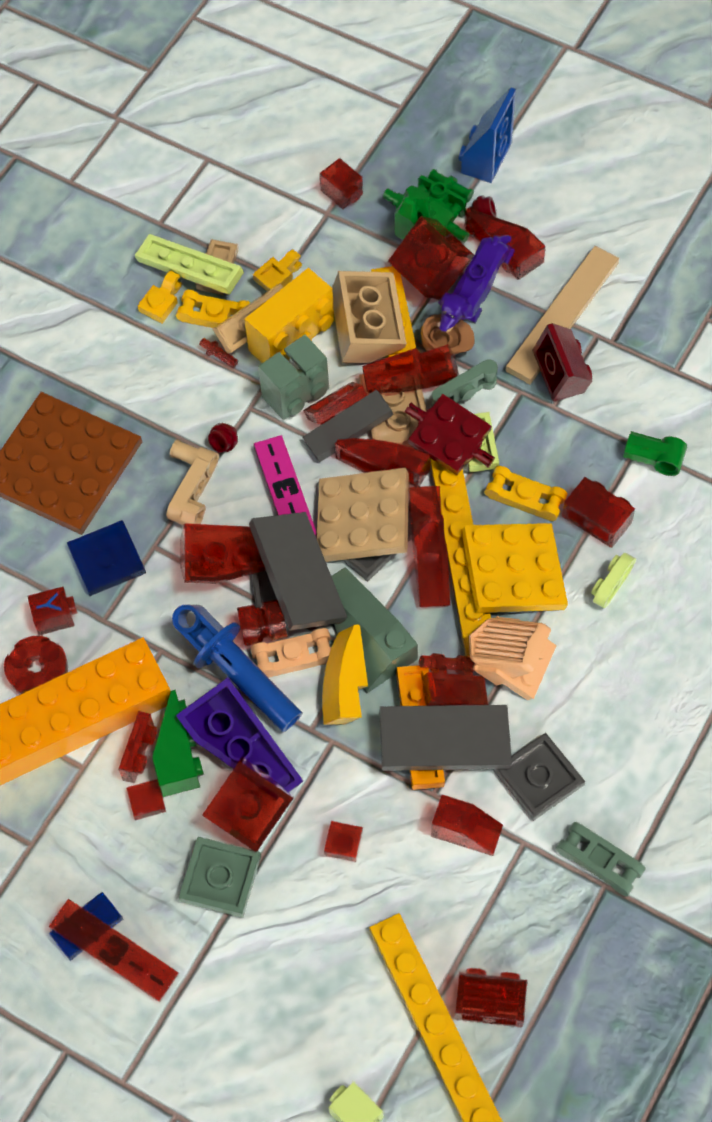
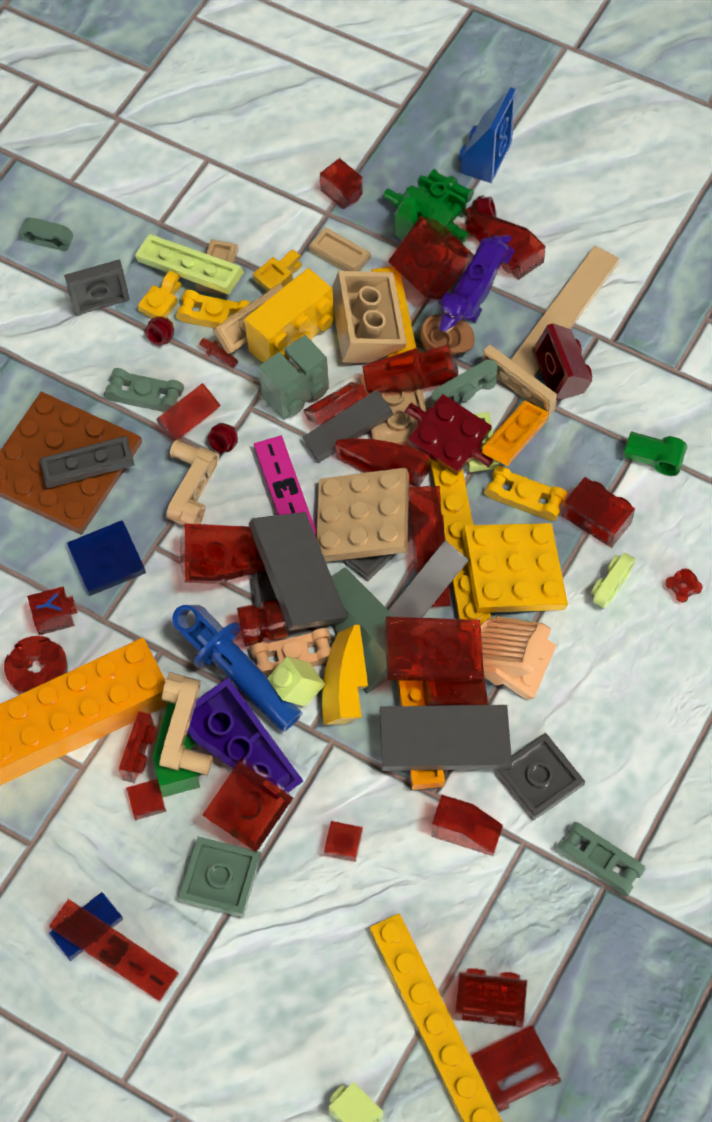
none -> sand green beam [19,217,73,251]
none -> dark grey tile [39,436,135,488]
none -> dark grey tile [64,259,130,315]
none -> sand green plate [104,368,184,414]
none -> dark red plate [145,316,174,345]
none -> clear red plate [156,383,221,442]
none -> tan beam [159,672,213,776]
none -> yellowish green brick [267,656,325,707]
none -> tan tile [309,227,371,271]
none -> clear red plate [384,616,484,683]
none -> dark grey tile [388,540,469,632]
none -> clear red plate [471,1025,562,1113]
none -> tan tile [482,344,557,414]
none -> light orange tile [482,400,550,466]
none -> clear red plate [665,568,703,603]

